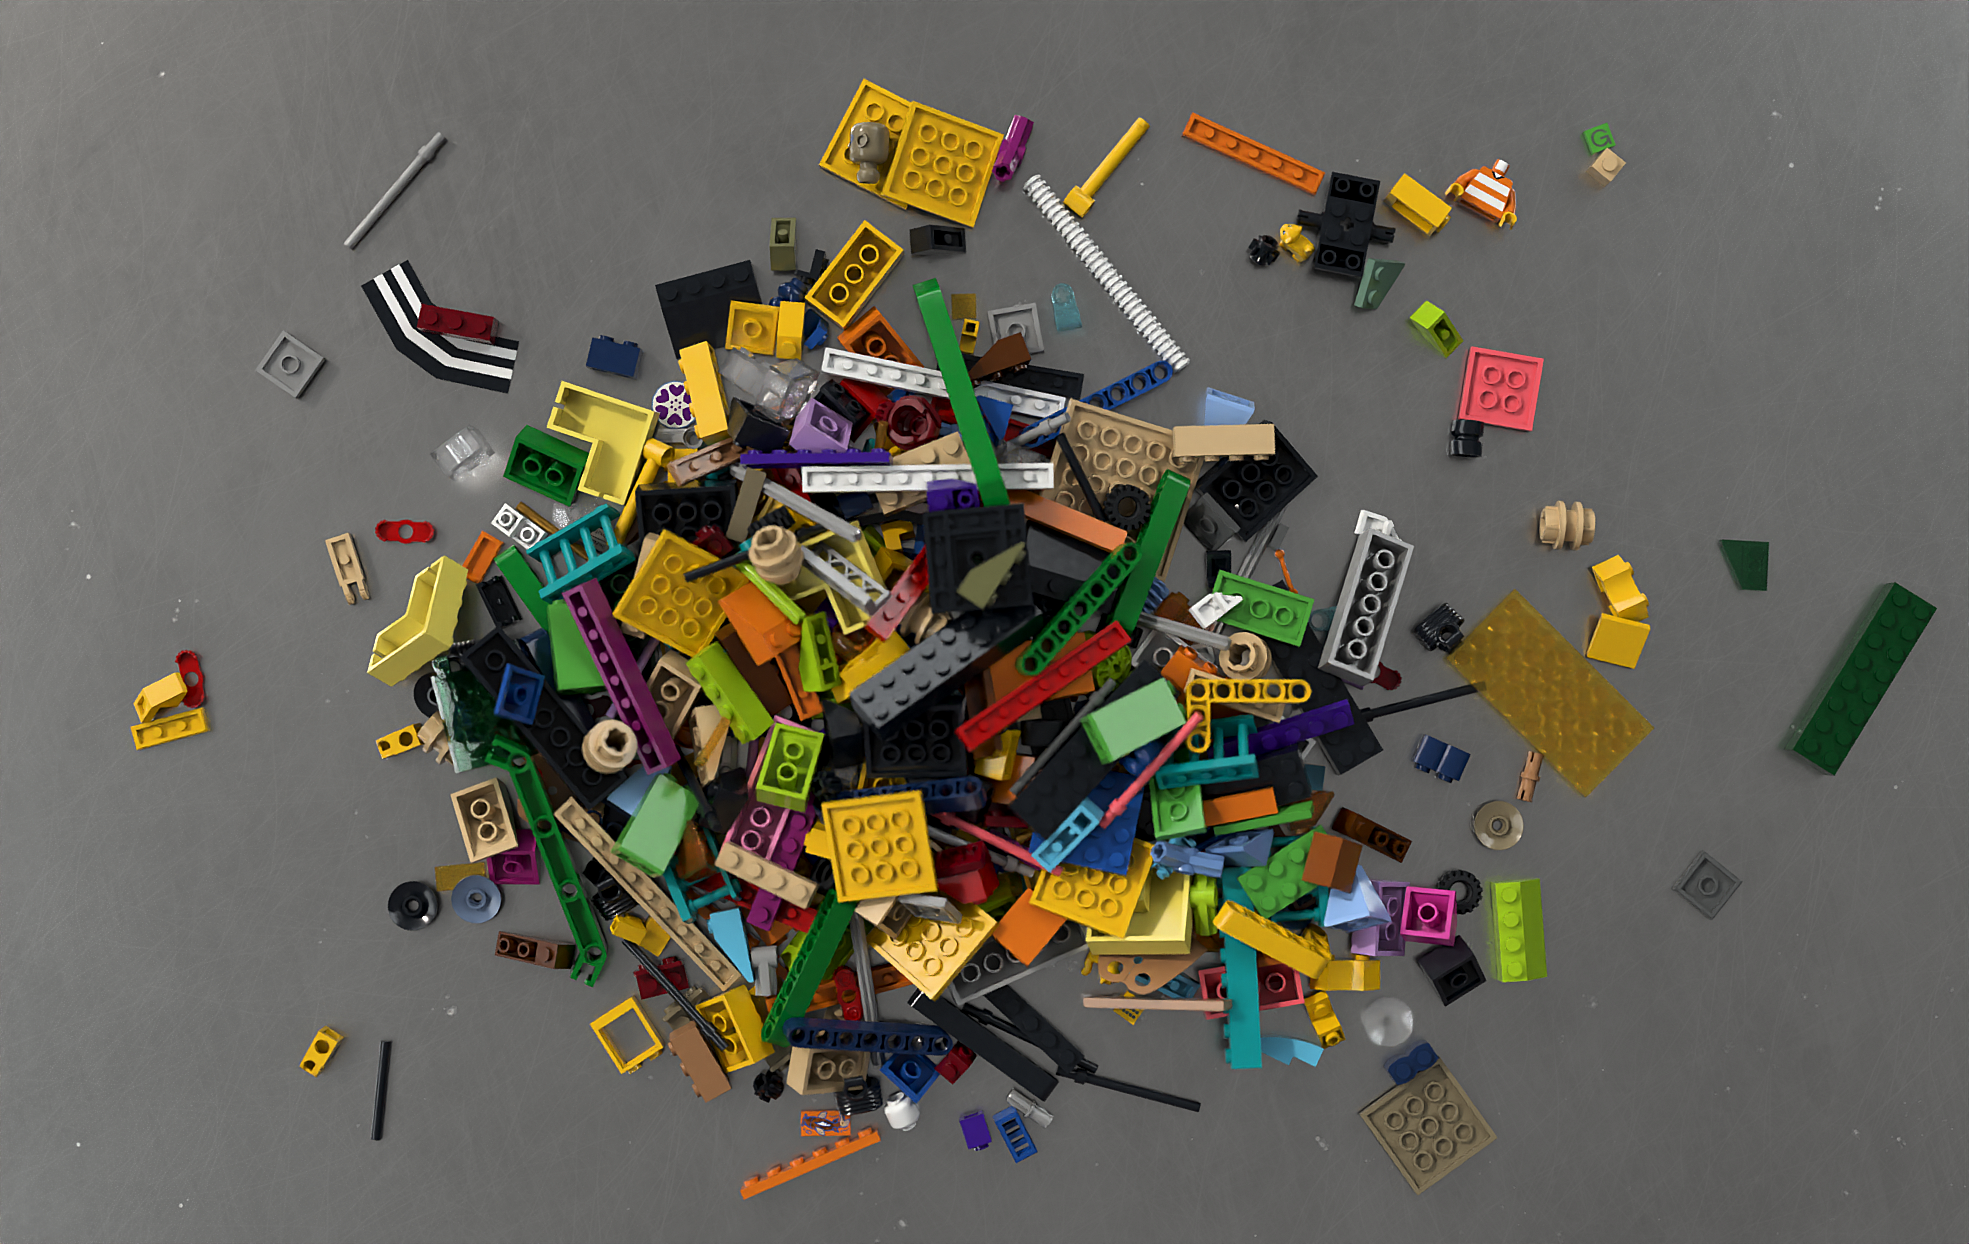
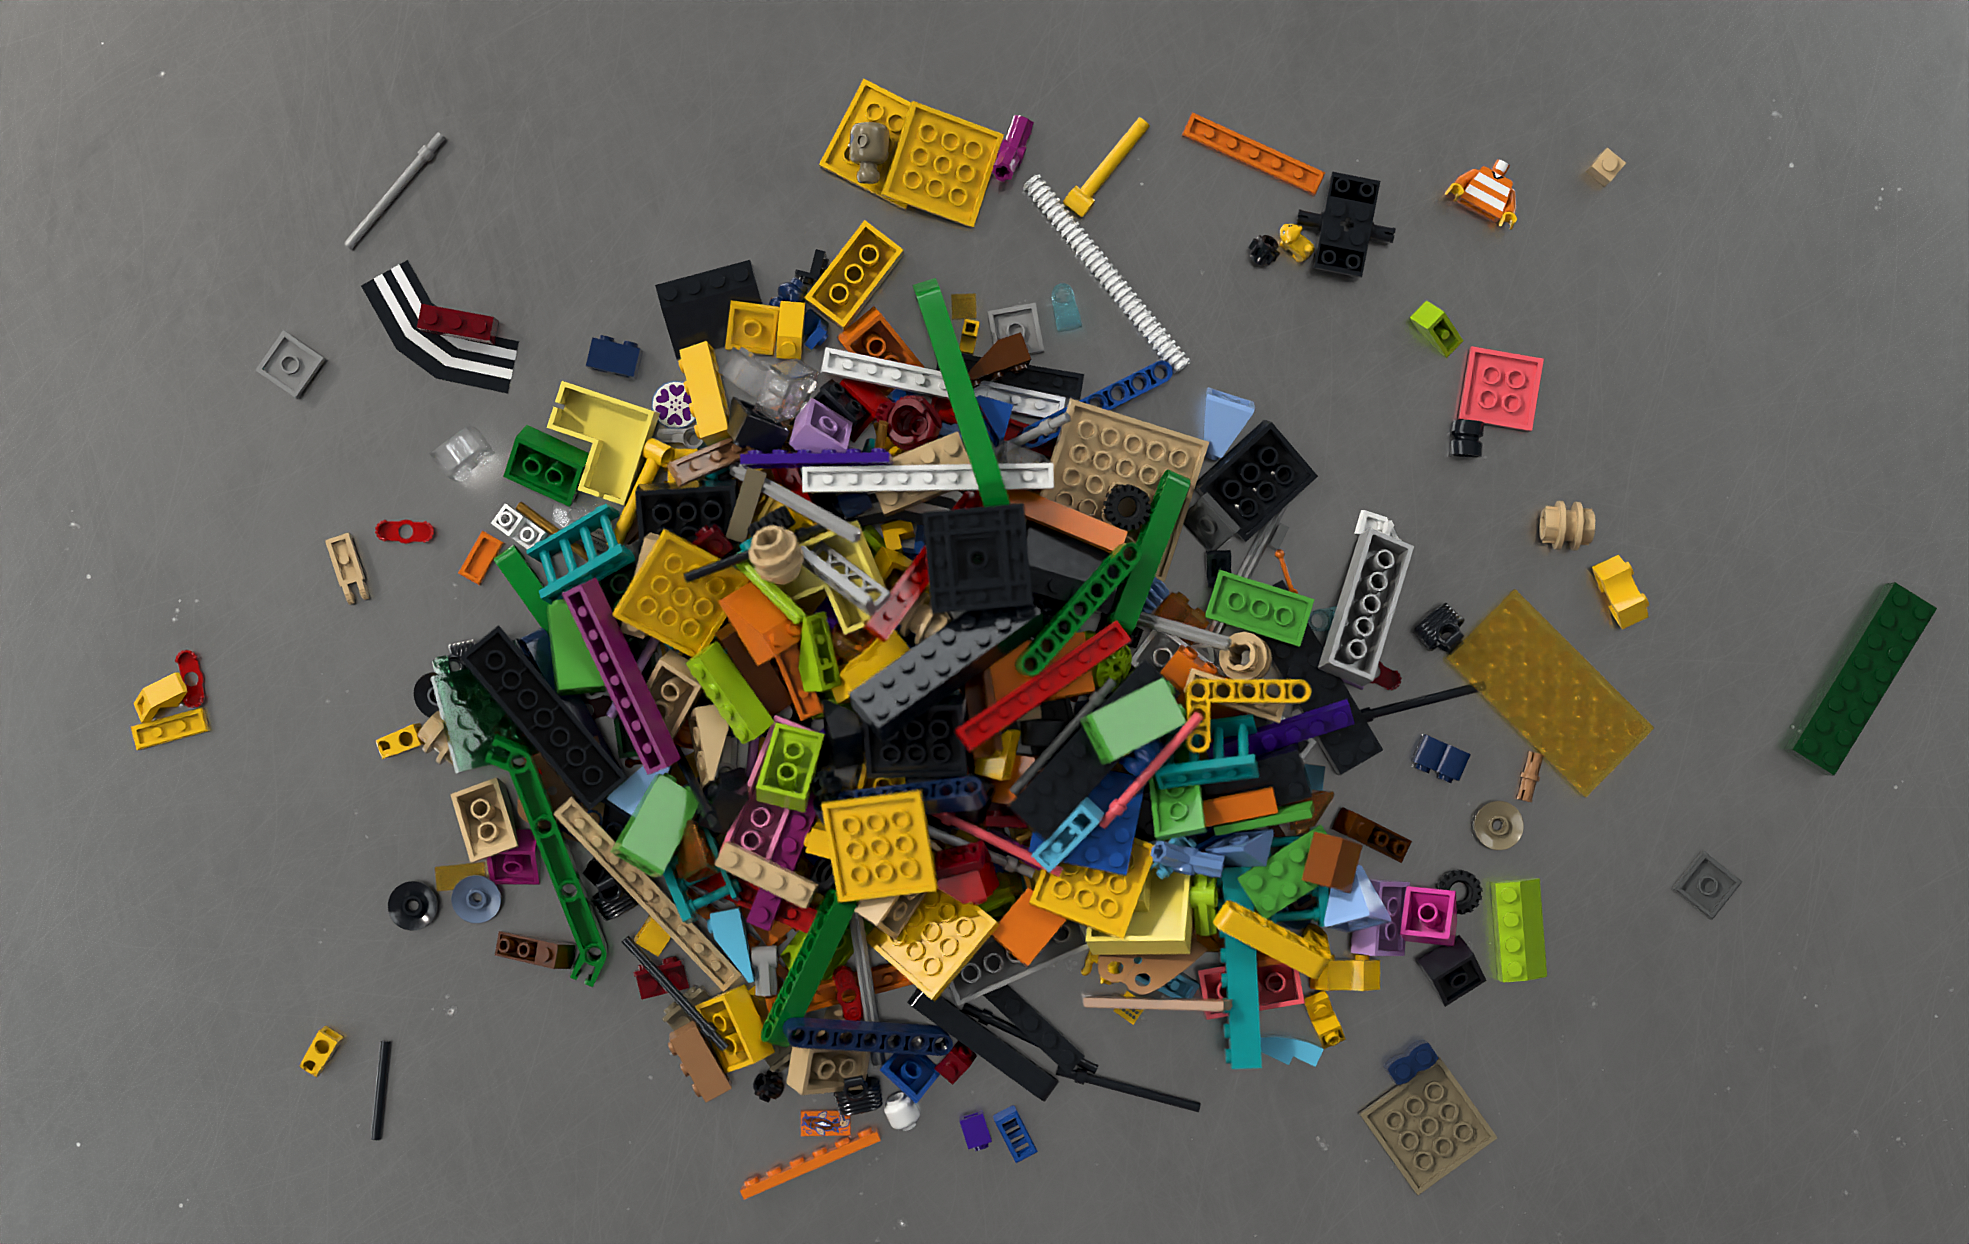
light yellow piece [367,555,468,687] -> none
black hinge [476,575,523,629] -> none
blue slope [494,664,545,725] -> none
tan piece [582,720,637,774] -> none
yellow window [590,995,666,1074] -> none
yellow piece [610,913,647,945] -> none
clear yellow tile [694,717,730,768] -> none
olive slope [769,218,797,271] -> none
light grey tile [898,893,963,924] -> none
black slope [909,225,966,255] -> none
dark purple slope [926,479,980,512] -> none
olive slope [957,542,1026,609] -> none
light grey axle [1006,1090,1054,1129] -> none
black bar [1055,433,1108,522] -> none
tan brick [1173,424,1275,462] -> none
white slope [1189,592,1243,630] -> none
sand green wing [1354,258,1405,309] -> none
clear dish [1364,997,1414,1047] -> none
yellow window [1383,173,1452,236] -> none
bright green tile [1583,123,1616,155] -> none
yellow tile [1587,613,1650,669] -> none
clear green wing [1719,539,1769,591] -> none

